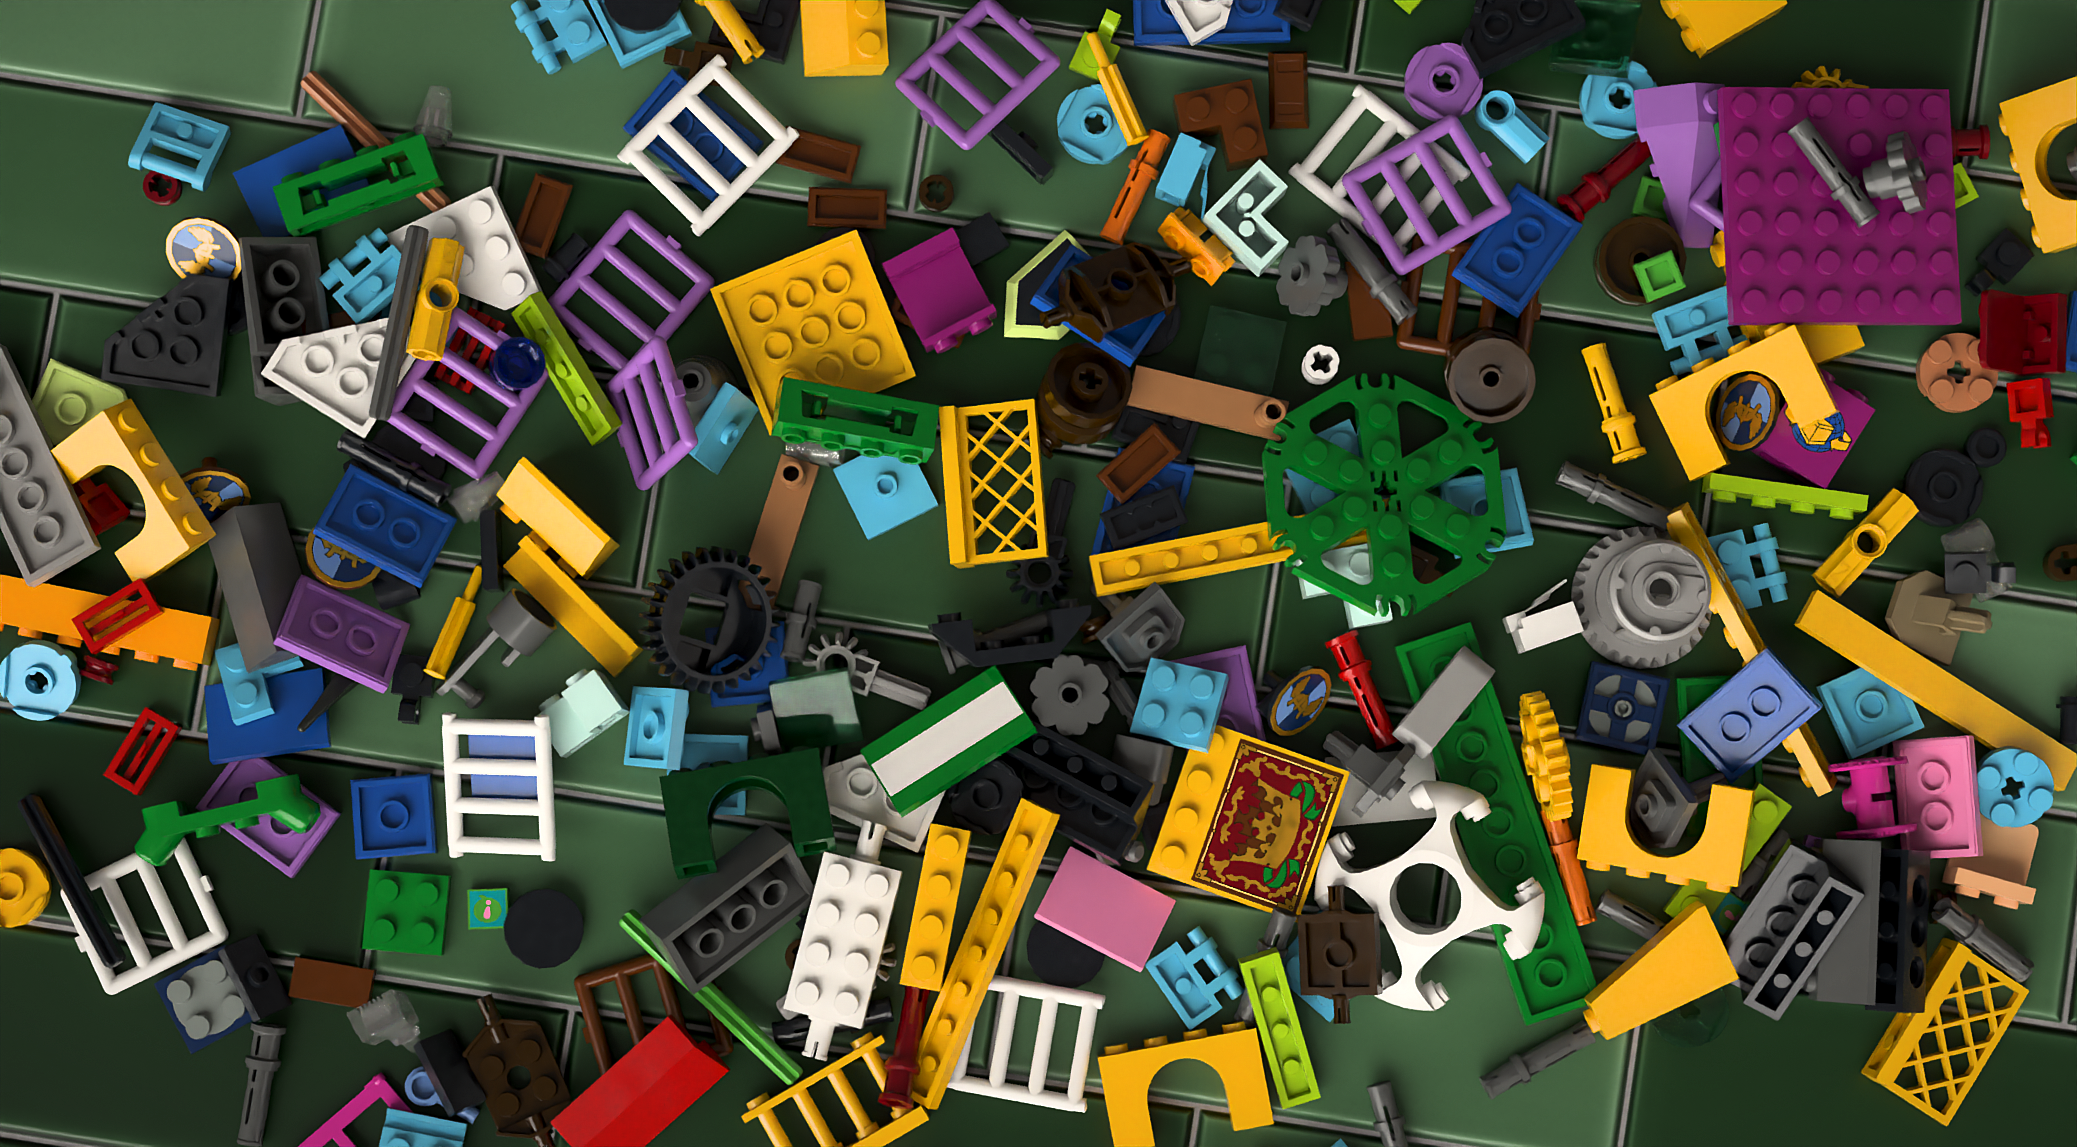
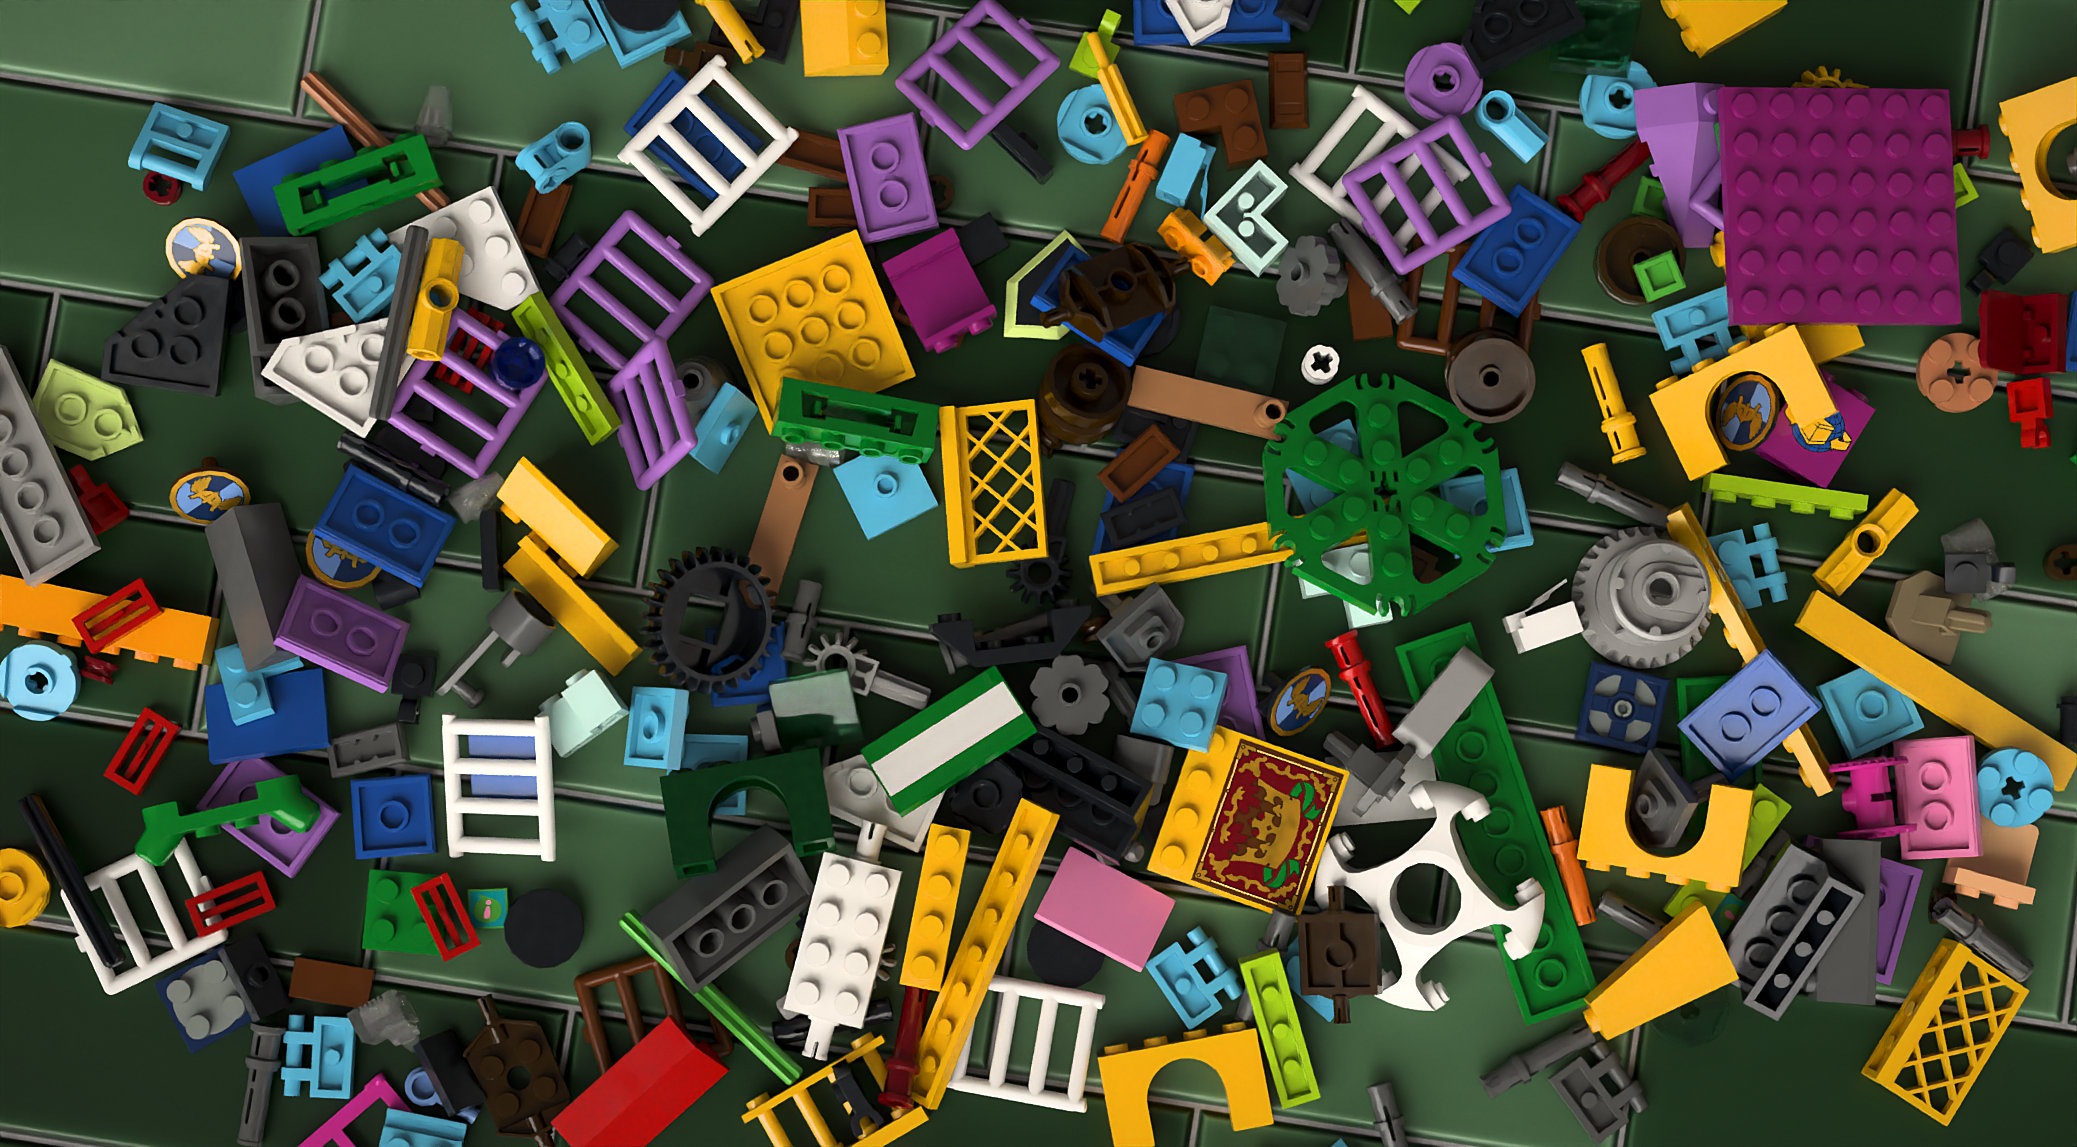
yellow arch [51,398,216,582] -> none
pearl dark grey piece [297,673,360,733] -> none
yellow axle [424,565,482,680] -> none
yellow gear [1519,690,1573,822] -> none
dark grey pin [1787,117,1880,228] -> none
dark grey plant [1863,131,1928,214] -> none
black brick [1865,848,1931,1013] -> none
black tile [1902,448,1984,528] -> none
black tile [1964,428,2007,468] -> none
none -> red tile [185,871,276,939]
none -> medium azure plate [281,1014,357,1099]
none -> dark grey plate [327,722,411,778]
none -> red tile [410,872,481,962]
none -> medium azure piece [515,121,592,194]
none -> black plate [830,1058,885,1138]
none -> medium lavender tile [837,112,940,245]
none -> dark grey plate [1547,1039,1650,1145]

